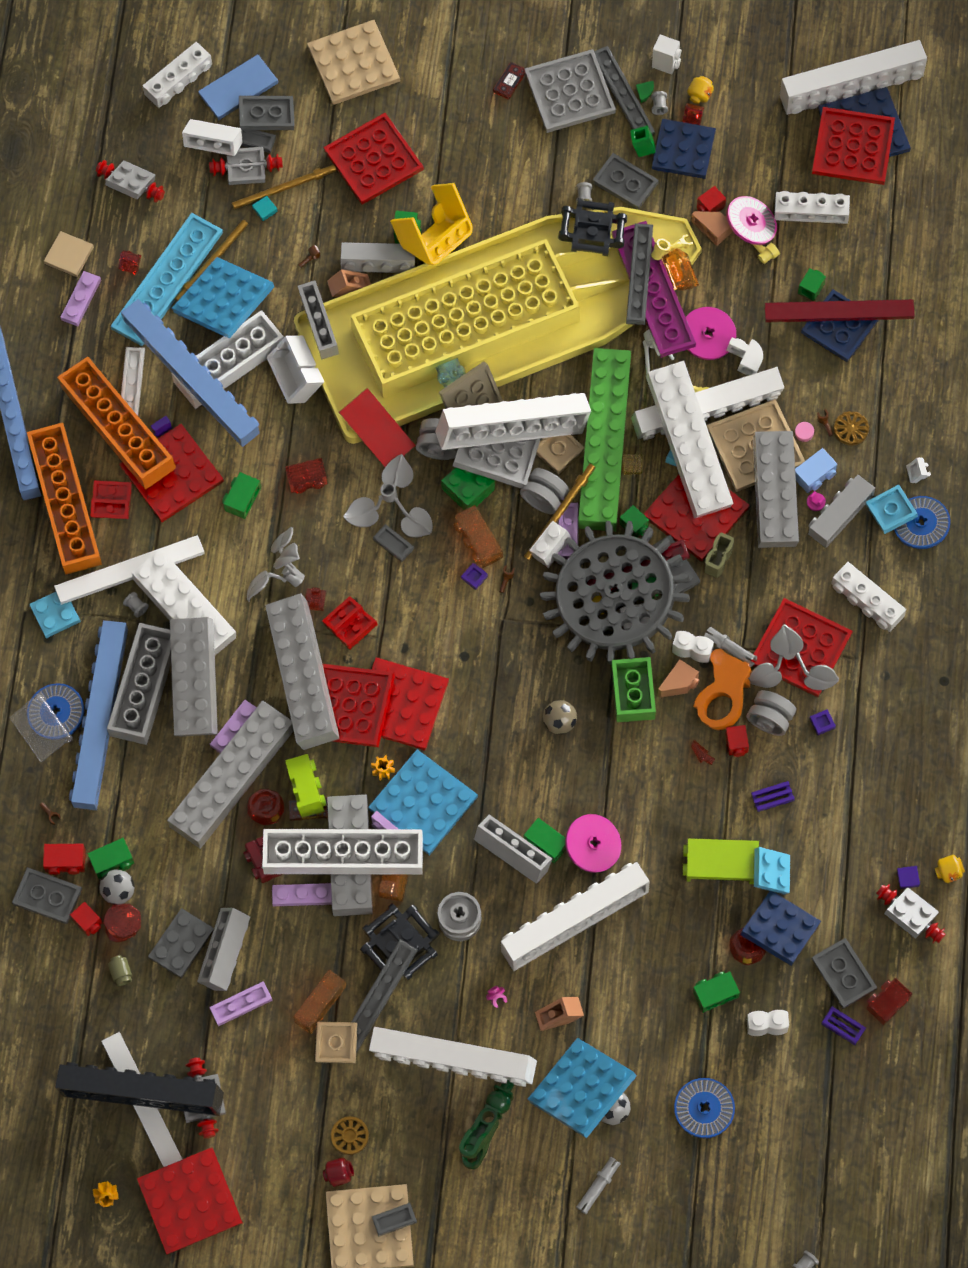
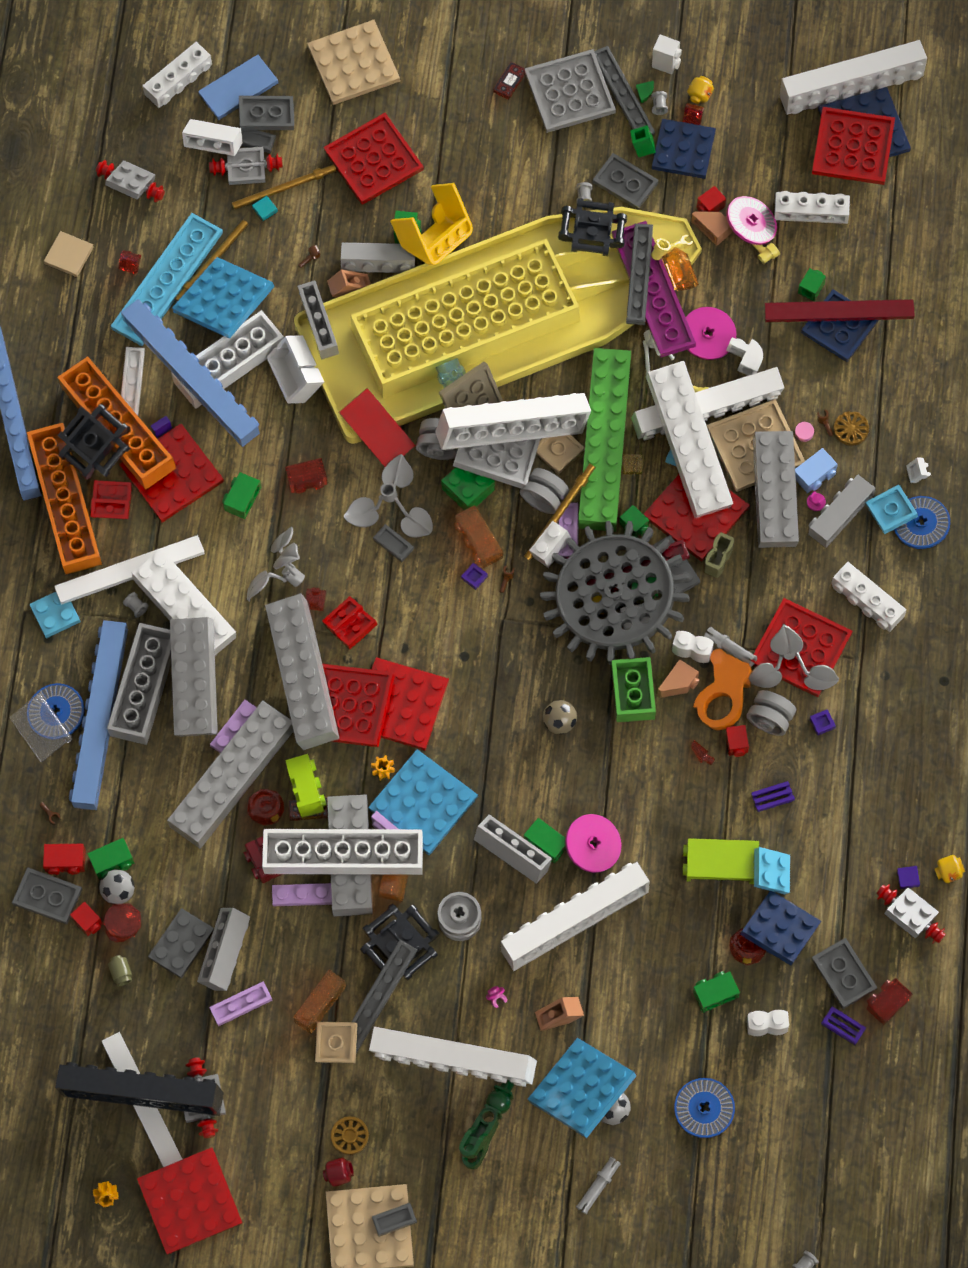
lavender plate [61,271,101,326] -> none
none -> black brick [57,404,130,480]

